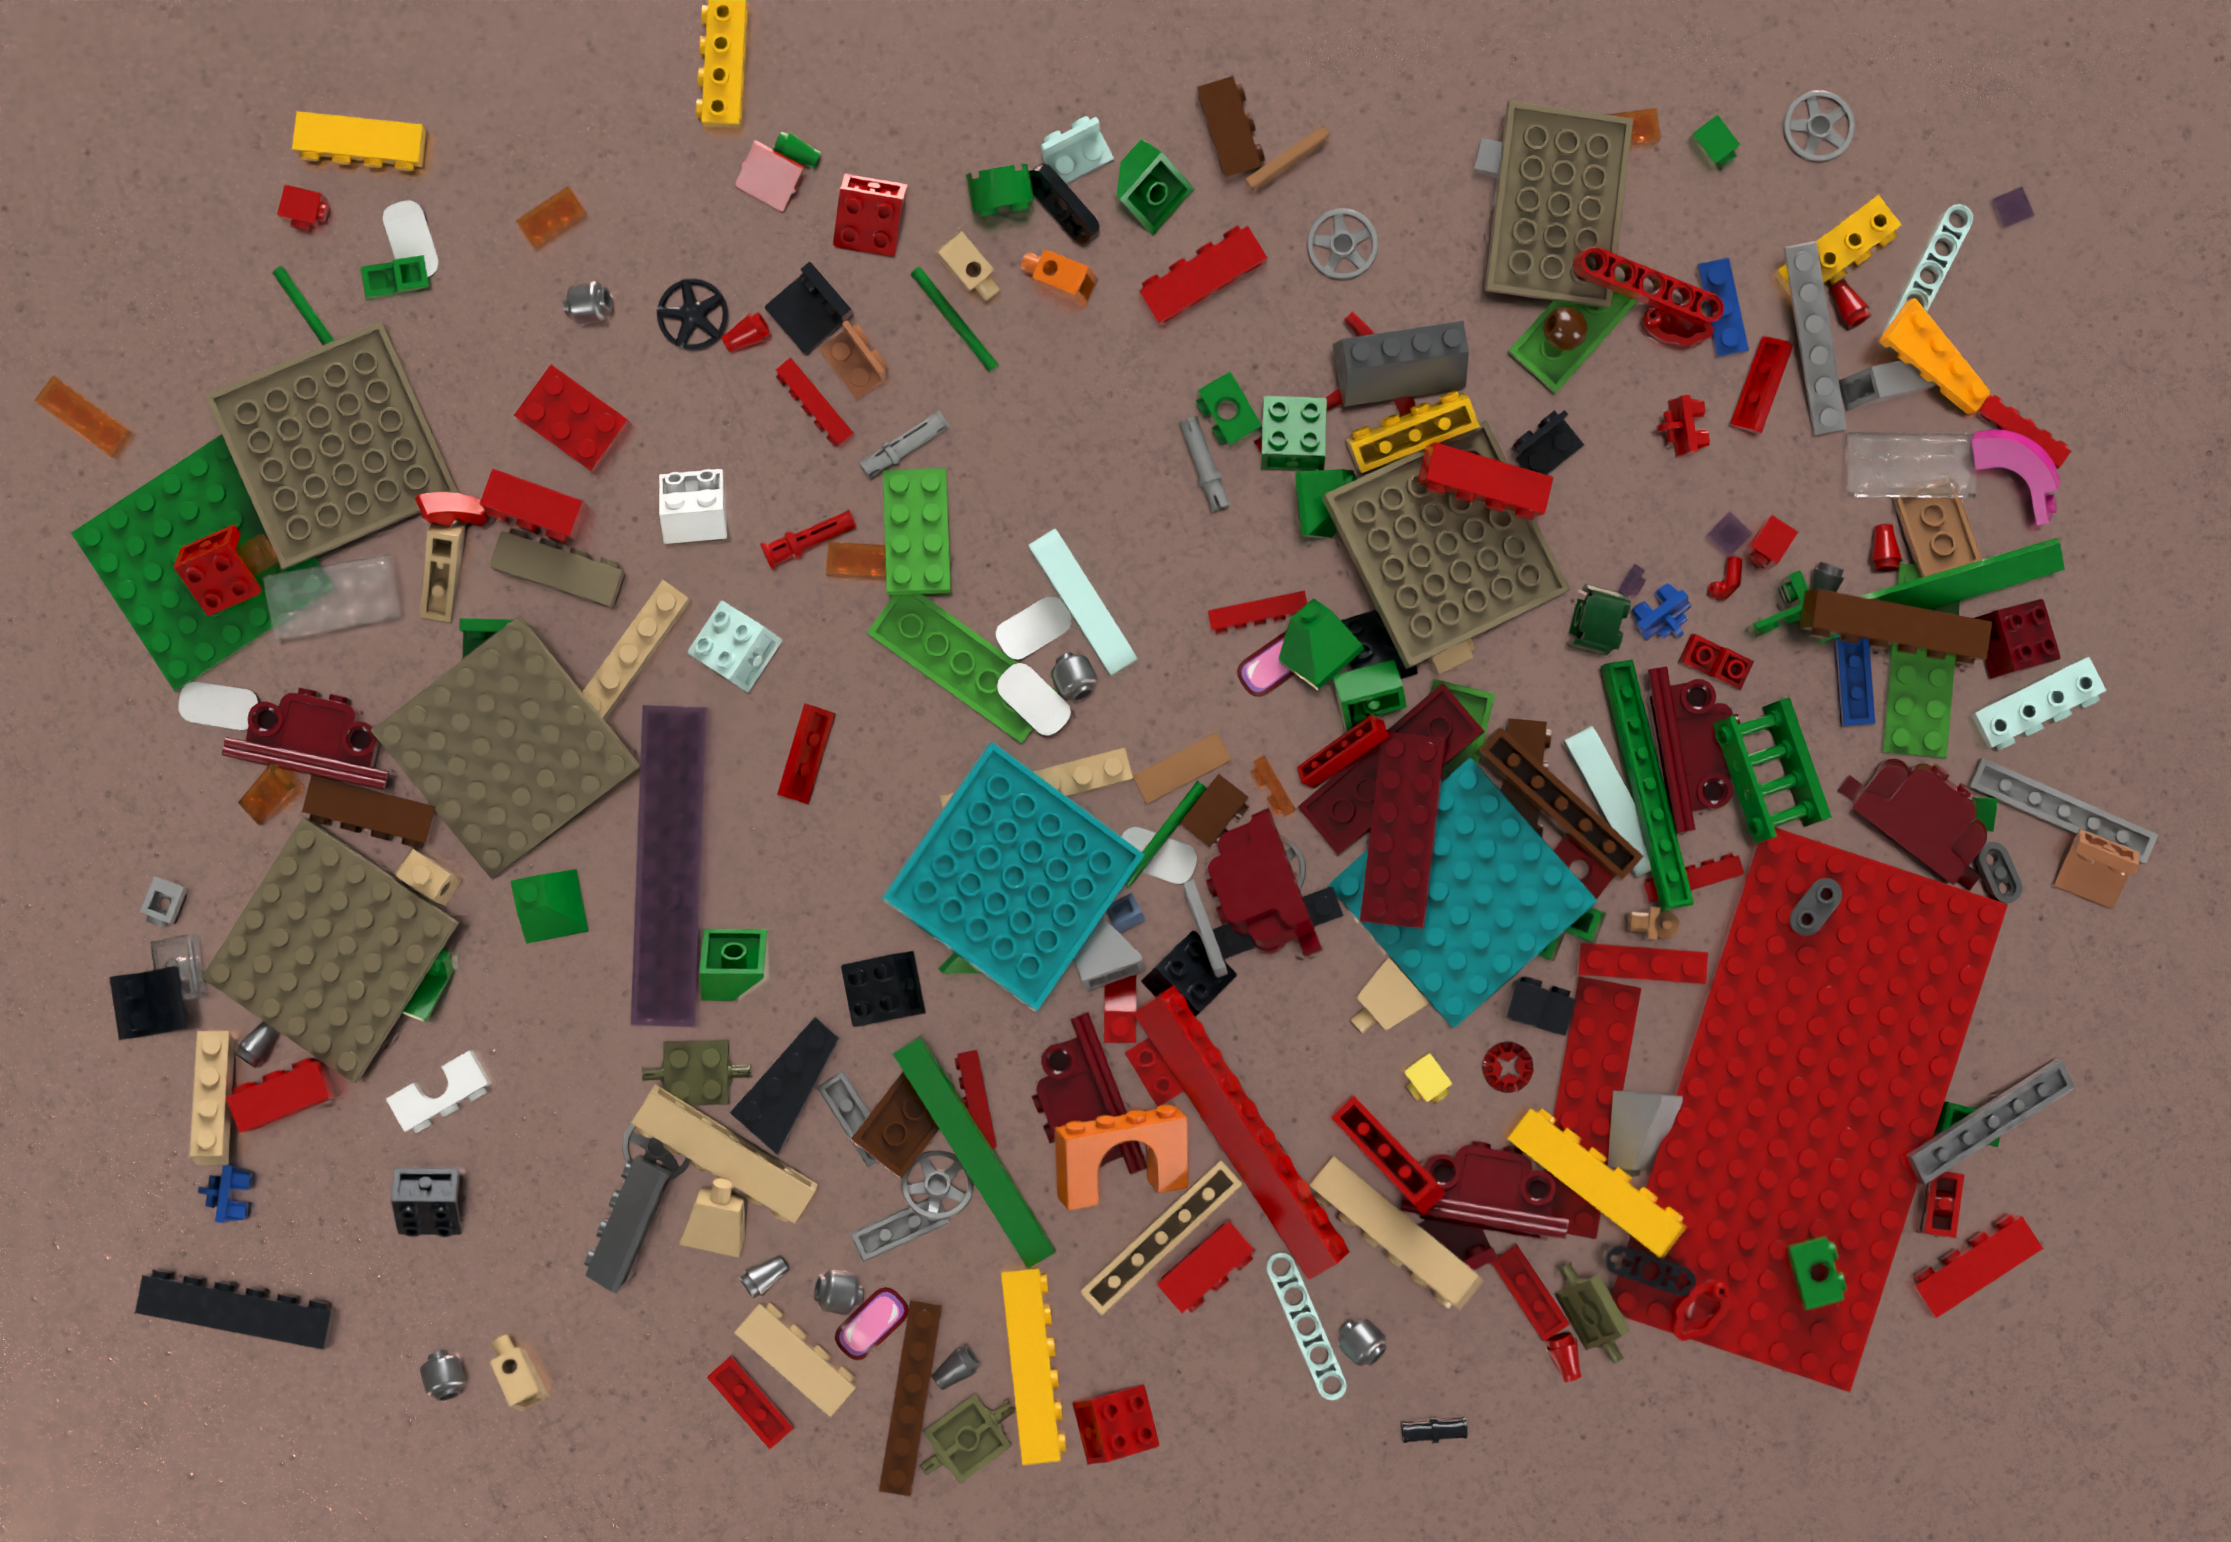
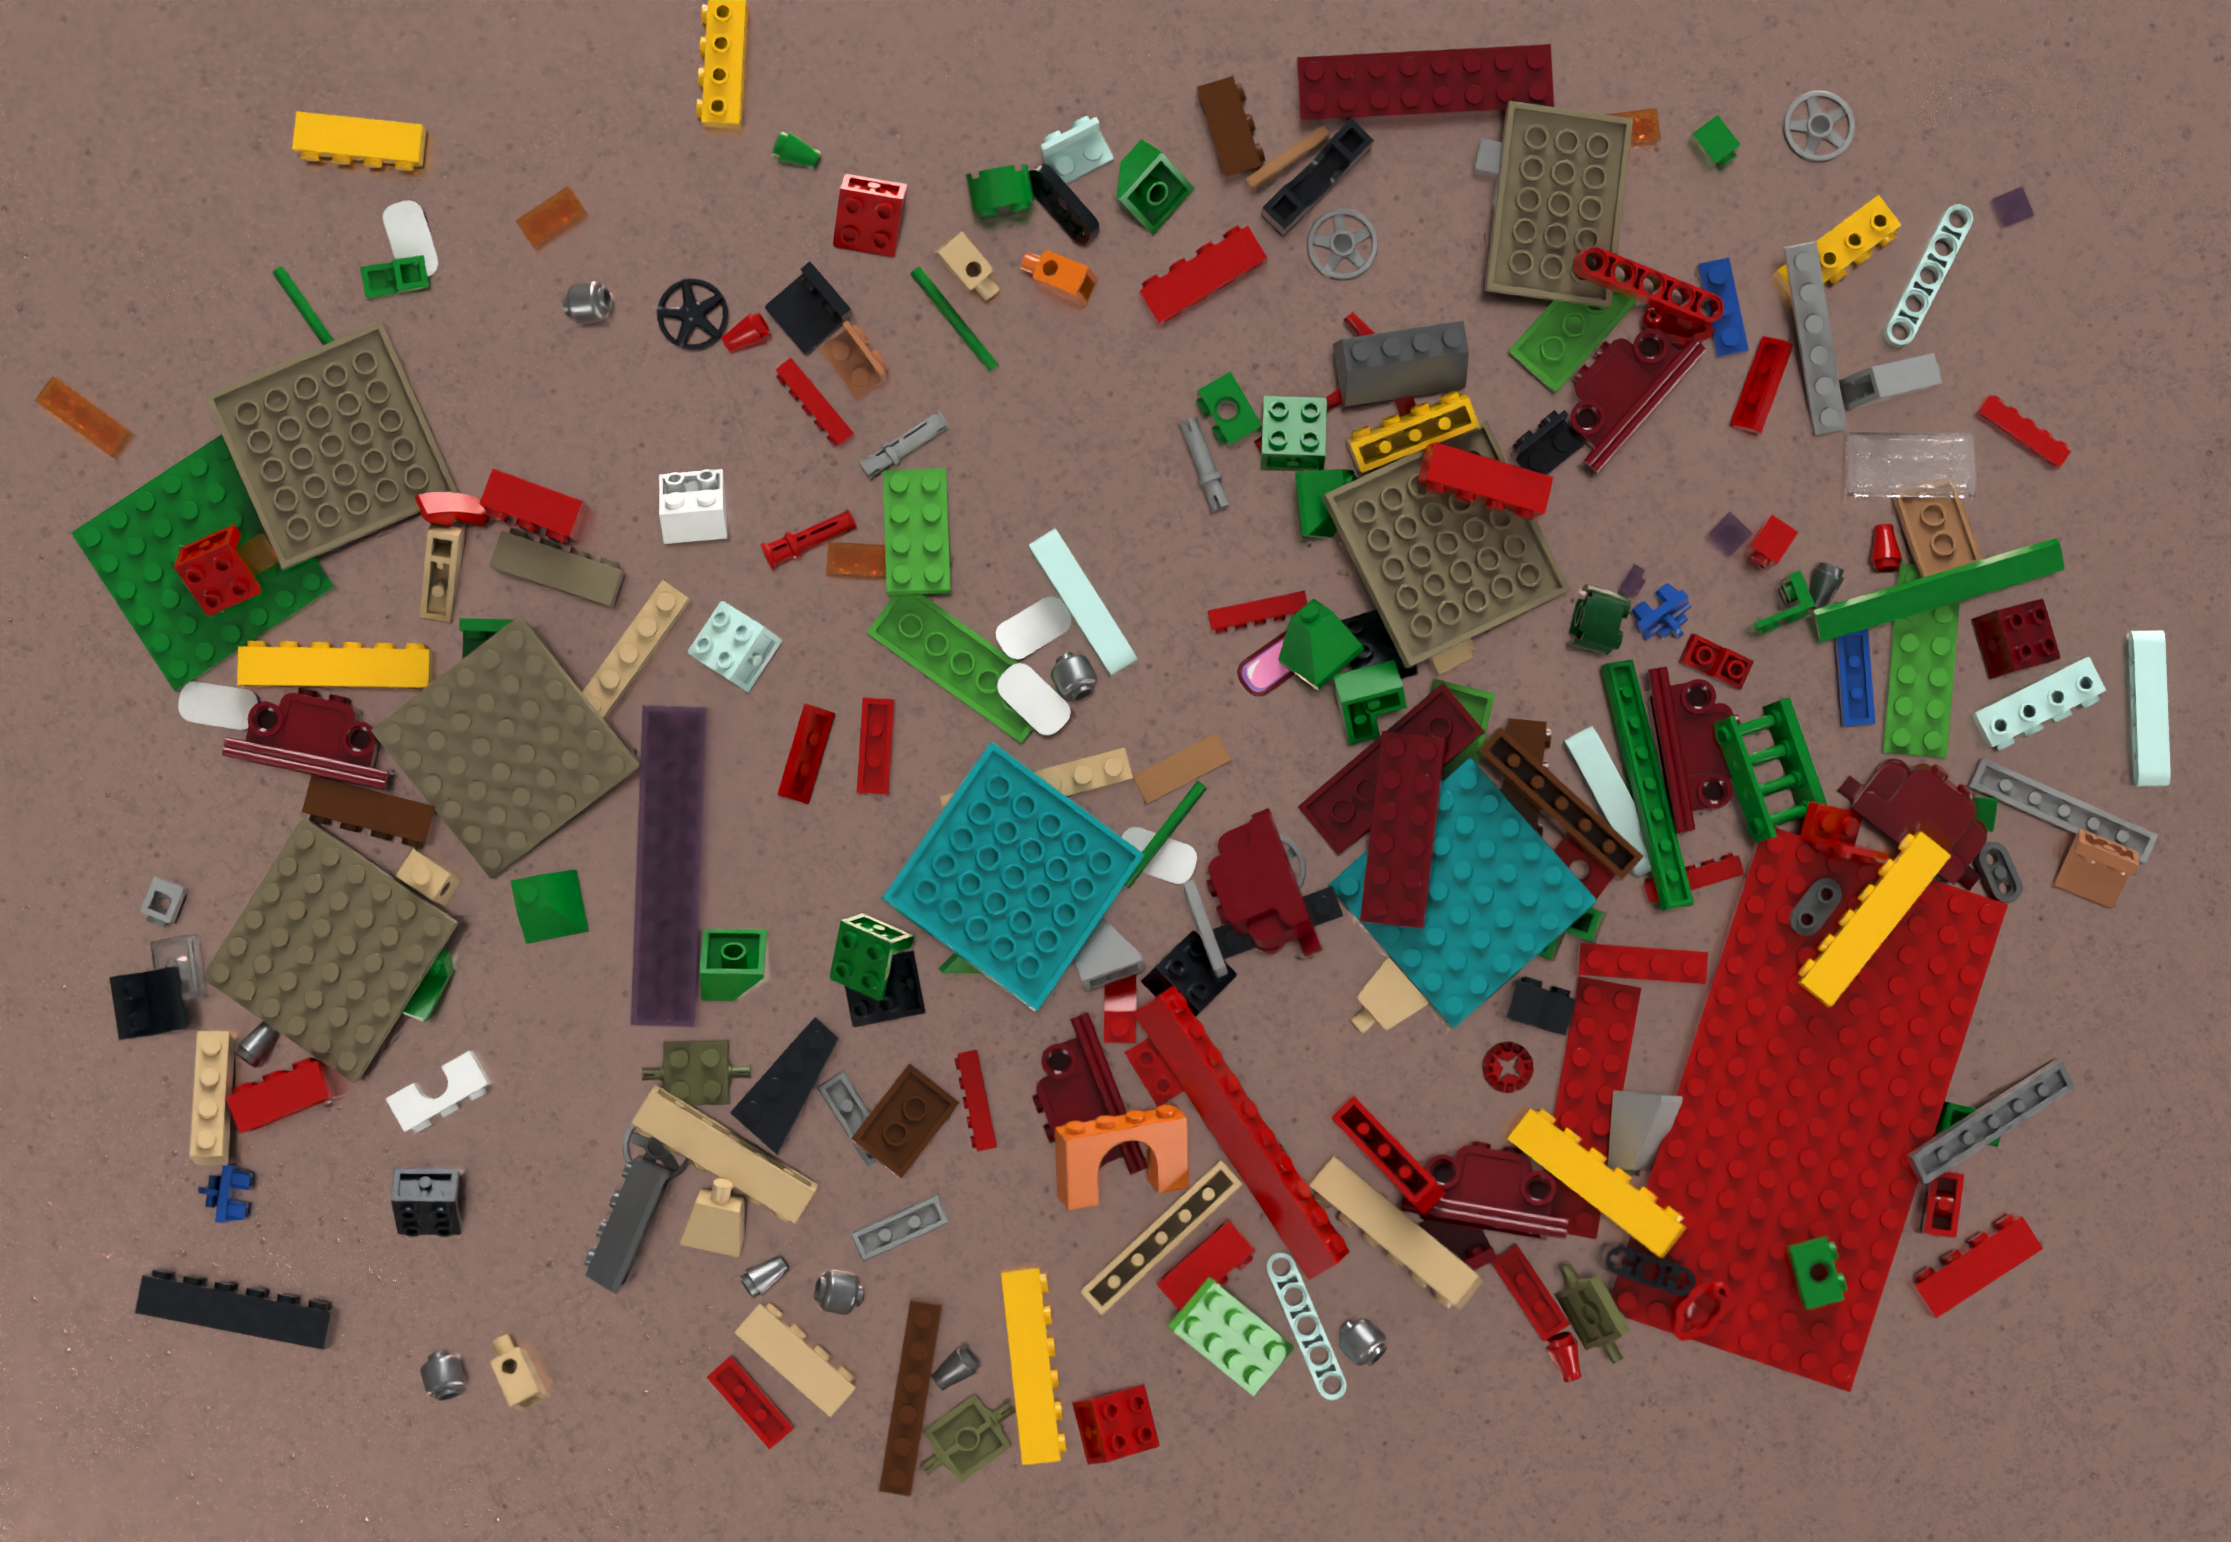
clear orange plate [238,762,296,826] -> none
clear plate [263,554,401,640] -> none
red brick [277,184,329,231] -> none
red brick [513,364,631,475] -> none
piece [734,141,804,212] -> none
sticker [835,1287,909,1360] -> none
green tile [893,1036,1056,1268] -> none
light grey wheel [901,1151,973,1221] -> none
sand blue plate [1106,893,1146,933] -> none
reddish brown brick [1179,774,1249,848] -> none
clear orange plate [1251,755,1296,818] -> none
red piece [1297,715,1389,788] -> none
black pin [1401,1417,1468,1444] -> none
light yellow brick [1402,1053,1452,1104] -> none
reddish brown piece [1543,307,1588,351] -> none
medium nougat hips [1626,907,1680,941] -> none
red hips [1656,395,1710,457] -> none
red arm [1708,556,1742,601] -> none
reddish brown brick [1800,589,1992,665] -> none
red cone [1829,279,1871,328] -> none
light orange wing [1878,298,1991,415] -> none
dark pink arch [1971,430,2061,525] -> none
none -> yellow brick [237,641,433,689]
none -> green bracket [829,913,914,1001]
none -> red plate [856,697,895,795]
none -> plate [1168,1277,1295,1396]
none -> black arch [1261,118,1374,236]
none -> dark red brick [1296,44,1554,127]
none -> dark red brick [1569,329,1707,473]
none -> yellow brick [1797,832,1951,1007]
none -> red bracket [1800,801,1889,864]
none -> light aqua beam [2128,630,2170,787]

